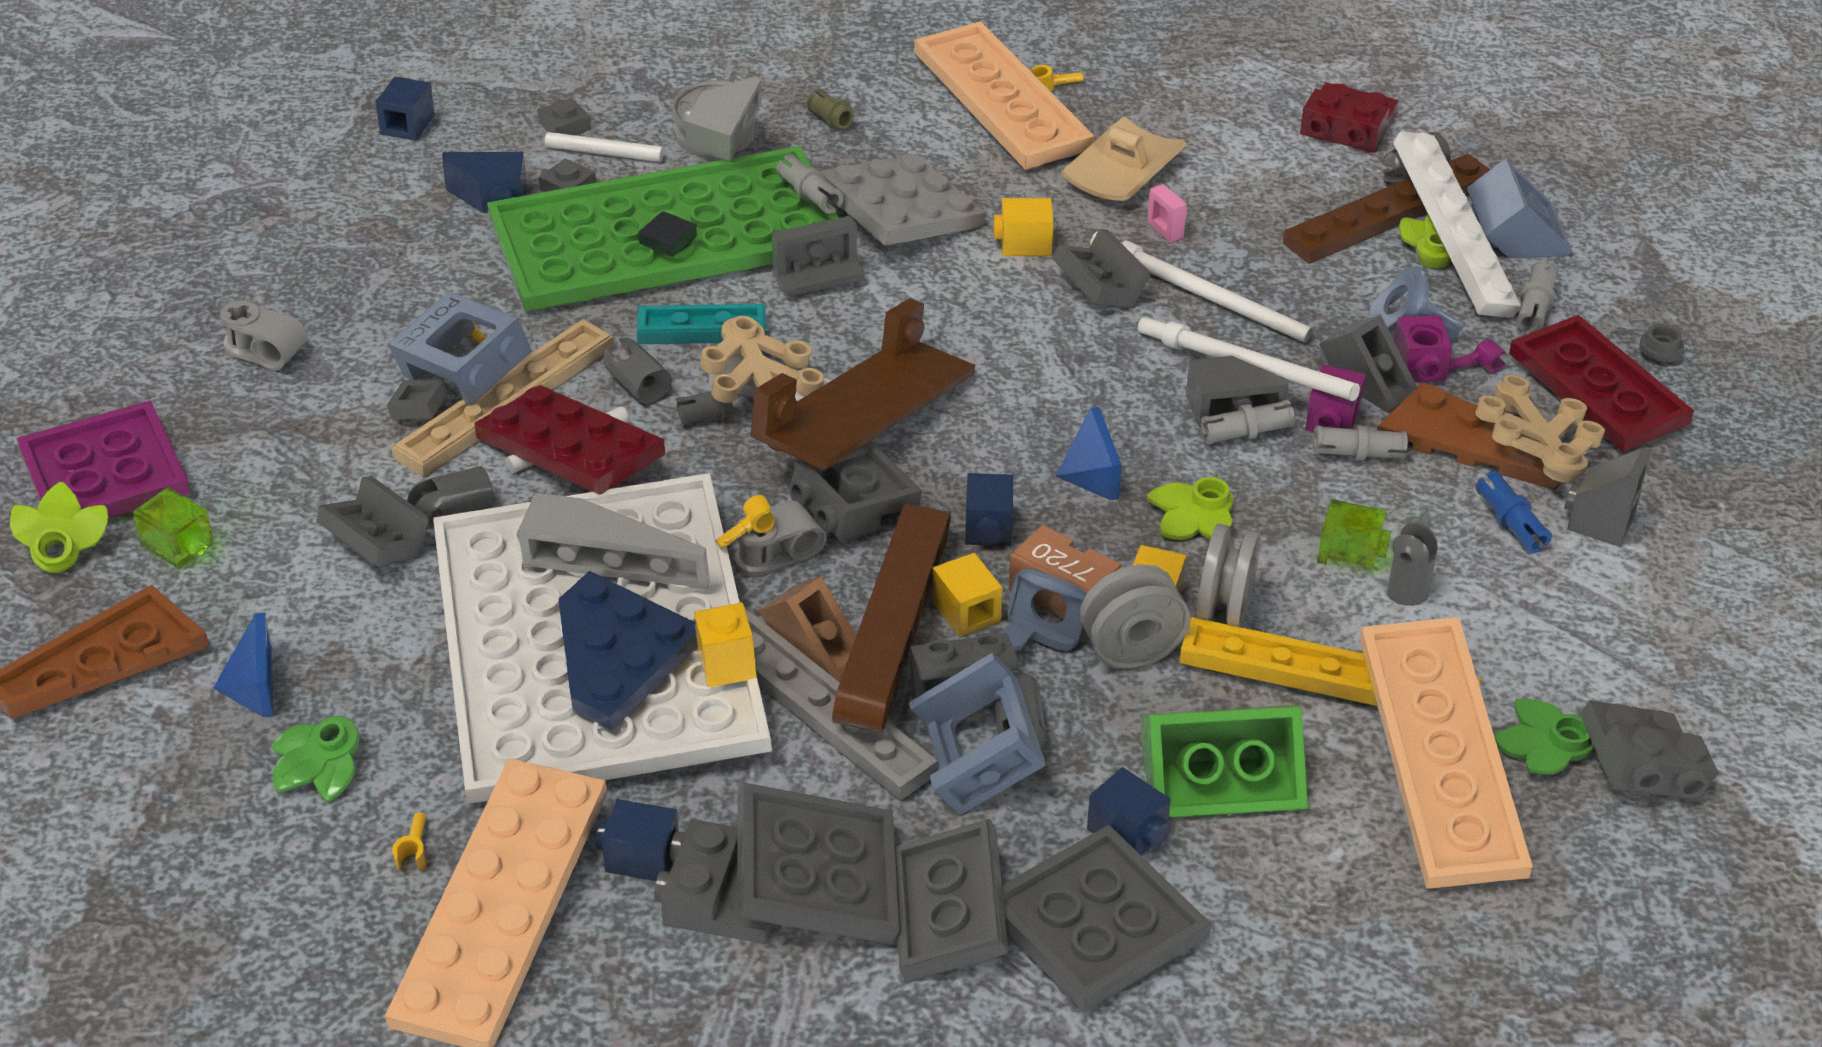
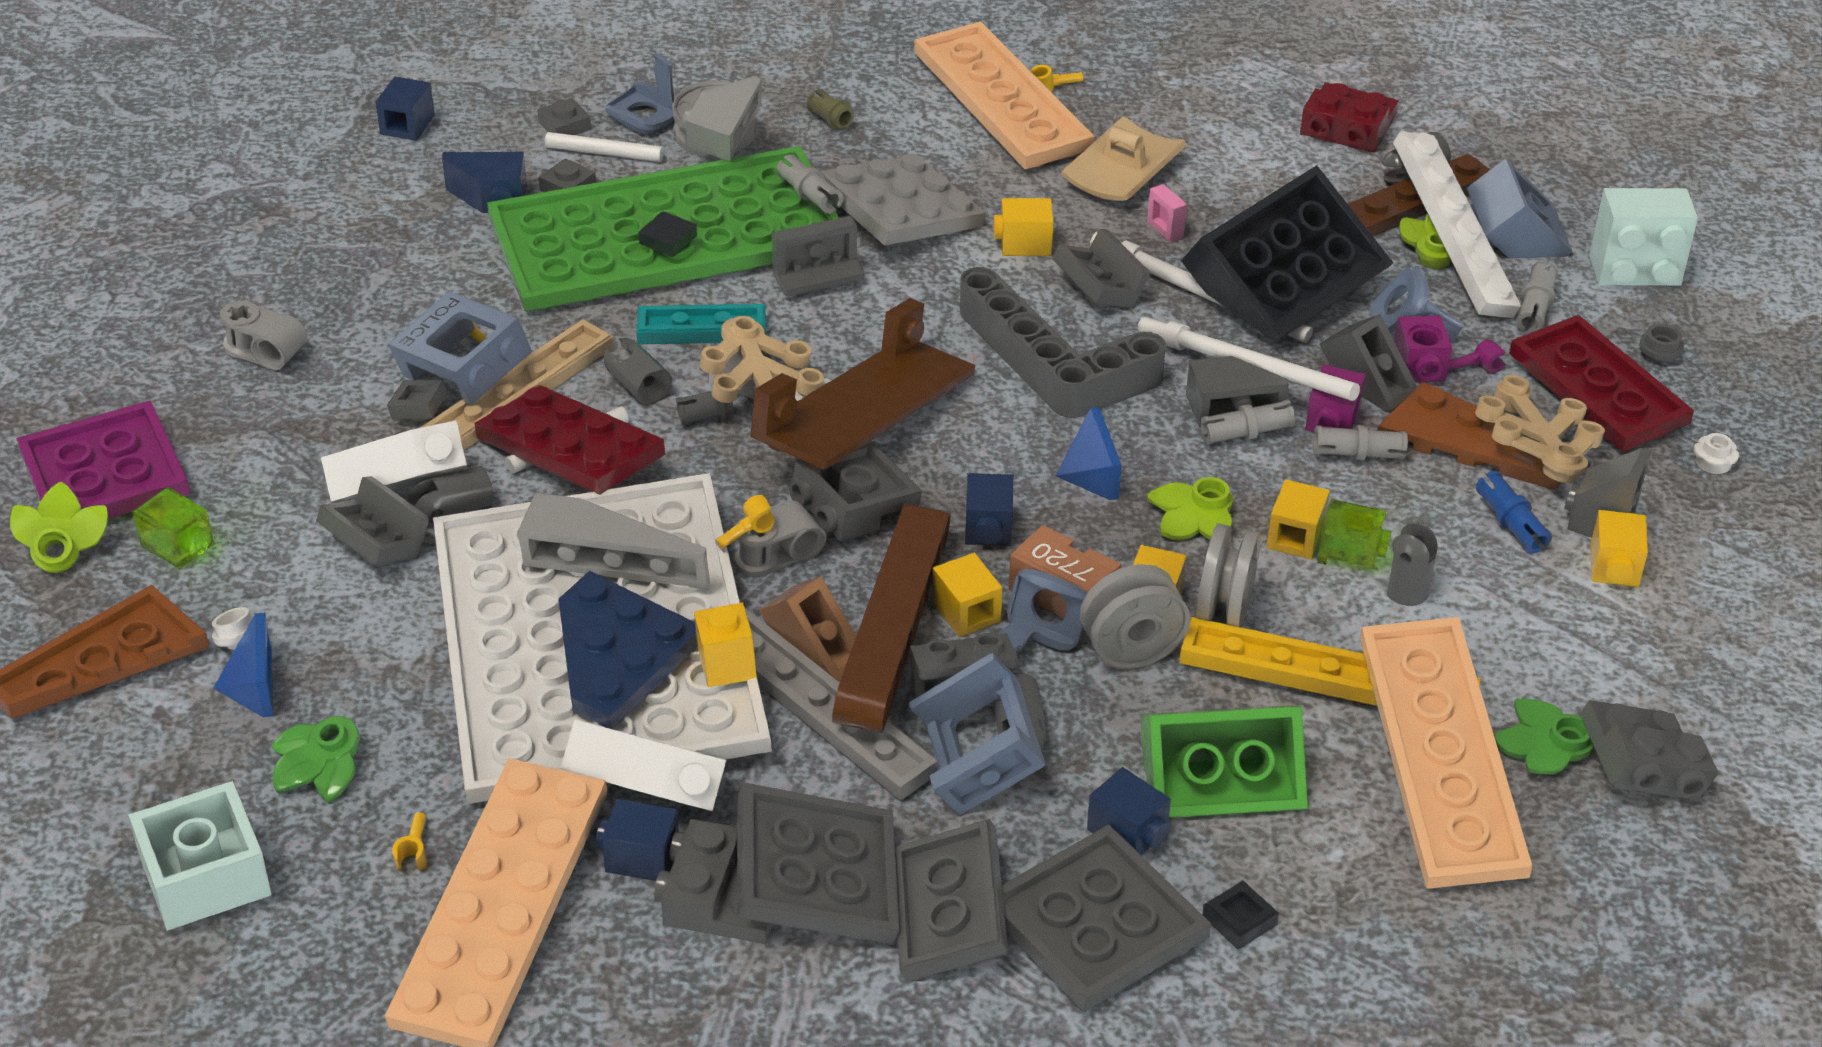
none -> light aqua brick [128,781,271,931]
none -> white plate [212,607,254,650]
none -> white slope [321,420,467,503]
none -> white slope [560,719,726,811]
none -> sand blue piece [605,54,675,135]
none -> dark grey beam [960,267,1166,418]
none -> black slope [1181,165,1393,343]
none -> black tile [1202,880,1279,950]
none -> yellow brick [1266,479,1330,559]
none -> light aqua brick [1589,188,1698,285]
none -> yellow brick [1590,510,1648,587]
none -> white plate [1694,433,1739,474]

